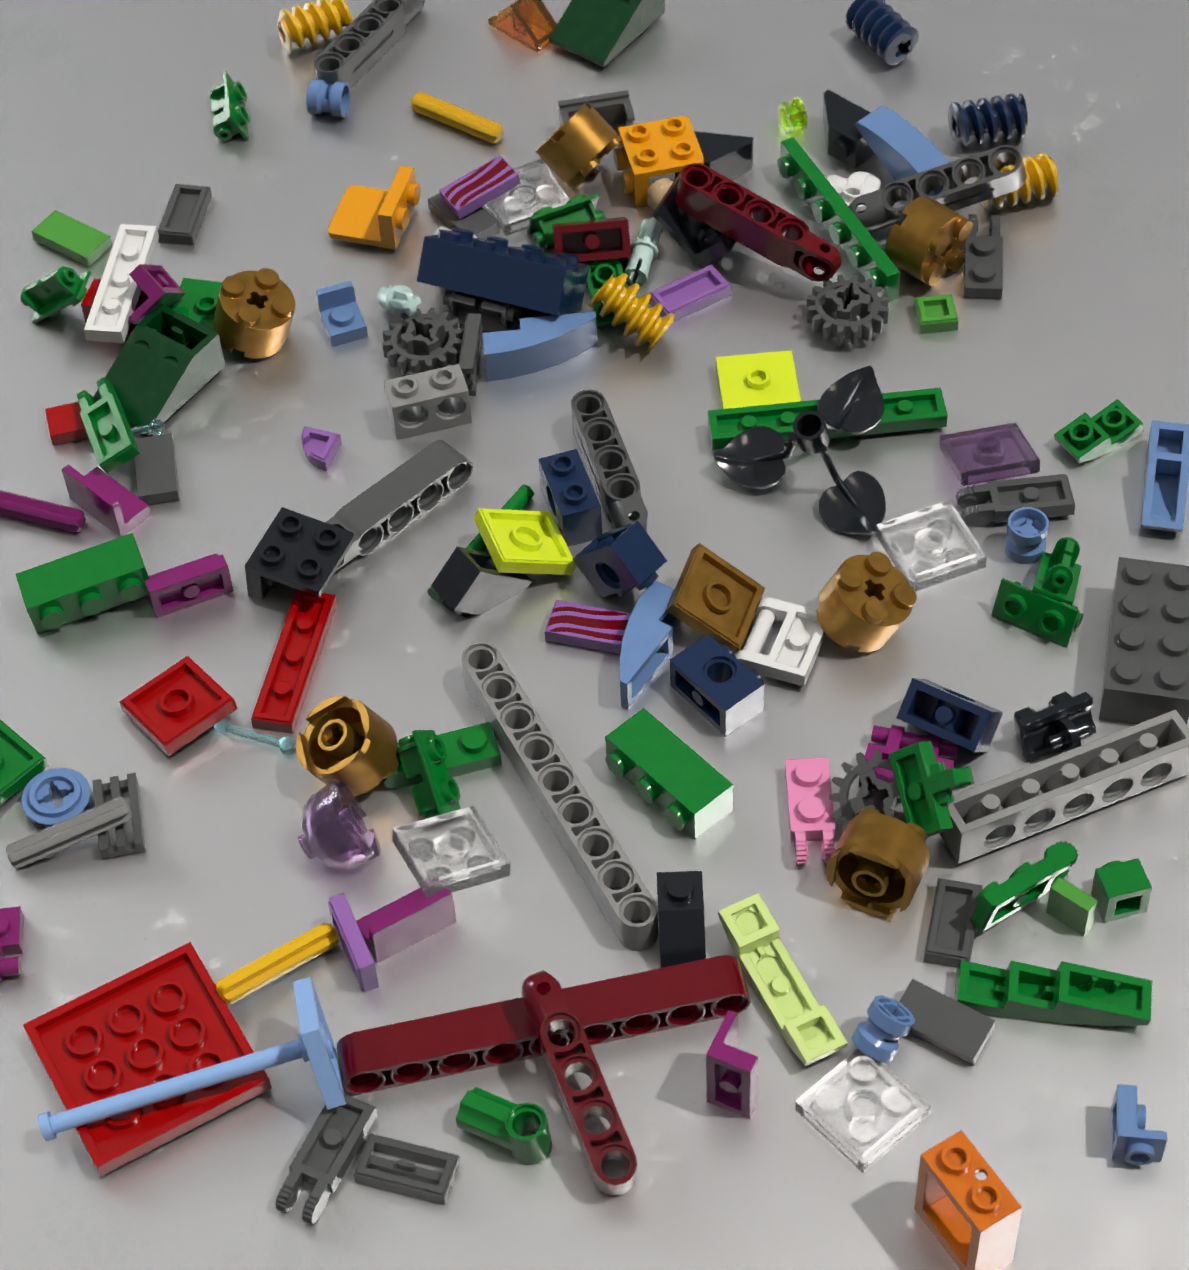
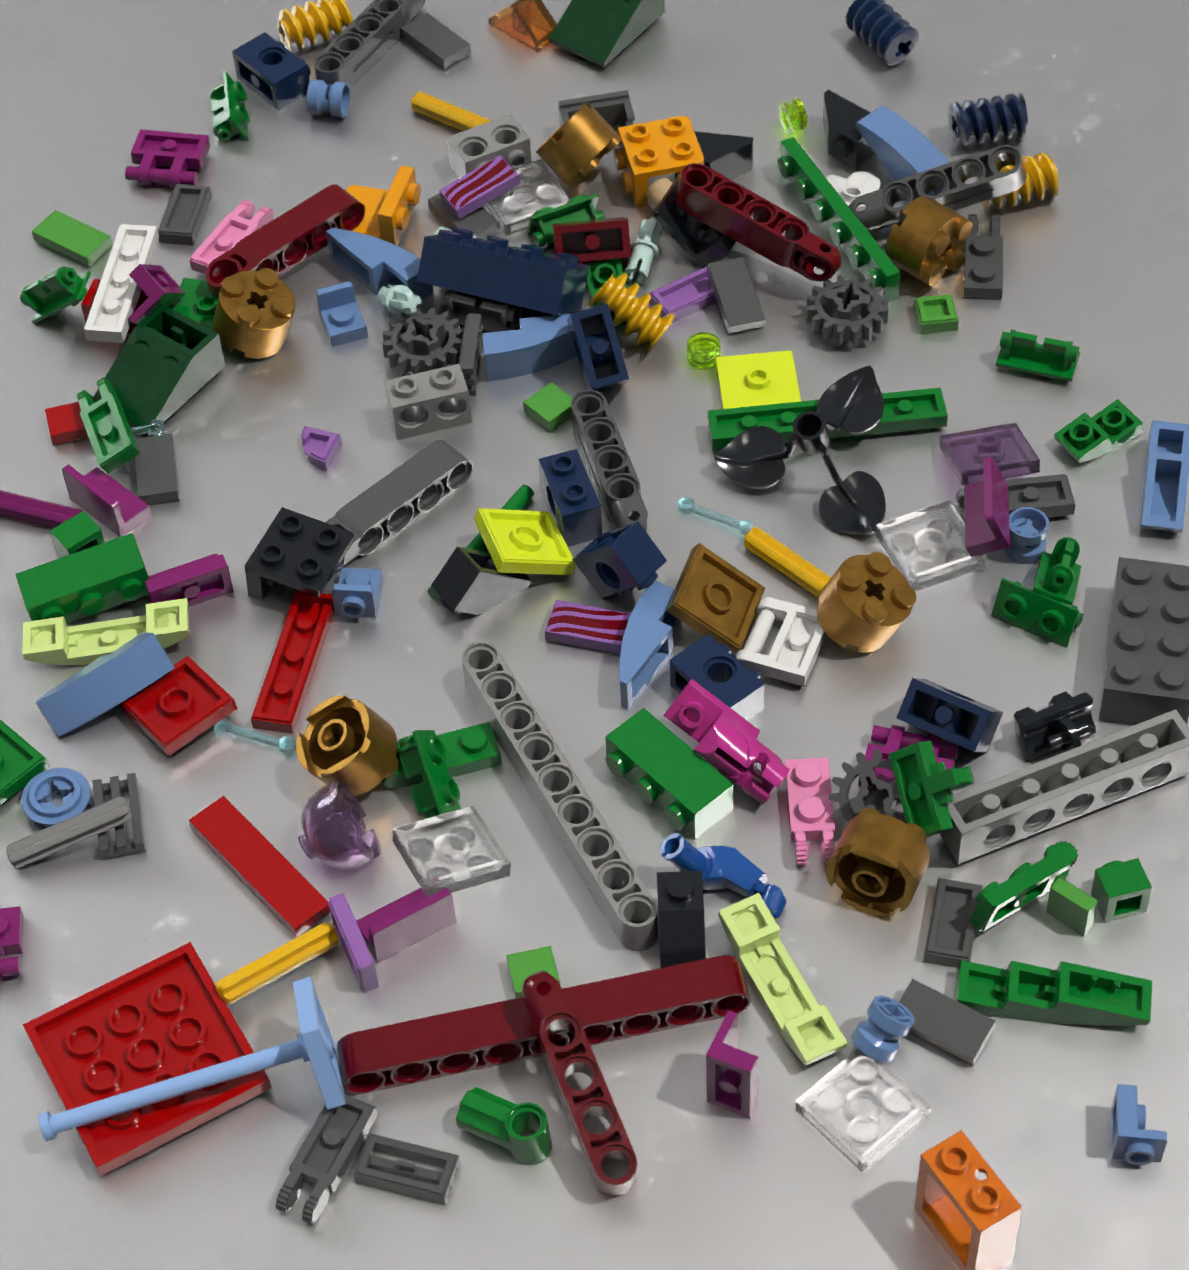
none -> yellowish green slope [22,598,190,665]
none -> medium blue slope [34,632,175,737]
none -> green plate [50,511,105,558]
none -> magenta plate [125,129,210,188]
none -> bright pink hinge [189,200,274,275]
none -> red tile [189,796,330,938]
none -> dark red piece [206,184,365,297]
none -> dark blue brick [232,32,311,111]
none -> medium blue slope [326,228,434,300]
none -> medium blue bracket [331,567,383,618]
none -> dark grey tile [401,13,471,69]
none -> light grey brick [446,114,532,178]
none -> bright green tile [506,946,560,998]
none -> bright green tile [523,382,572,431]
none -> dark blue brick [567,304,629,391]
none -> blue arm [660,833,786,918]
none -> dark pink plate [663,679,790,805]
none -> clear light blue hinge [678,497,754,535]
none -> clear neon green bush [687,332,721,370]
none -> dark grey tile [706,257,766,334]
none -> yellow axle [744,527,831,597]
none -> magenta panel [964,457,1010,557]
none -> green hinge [996,329,1080,382]

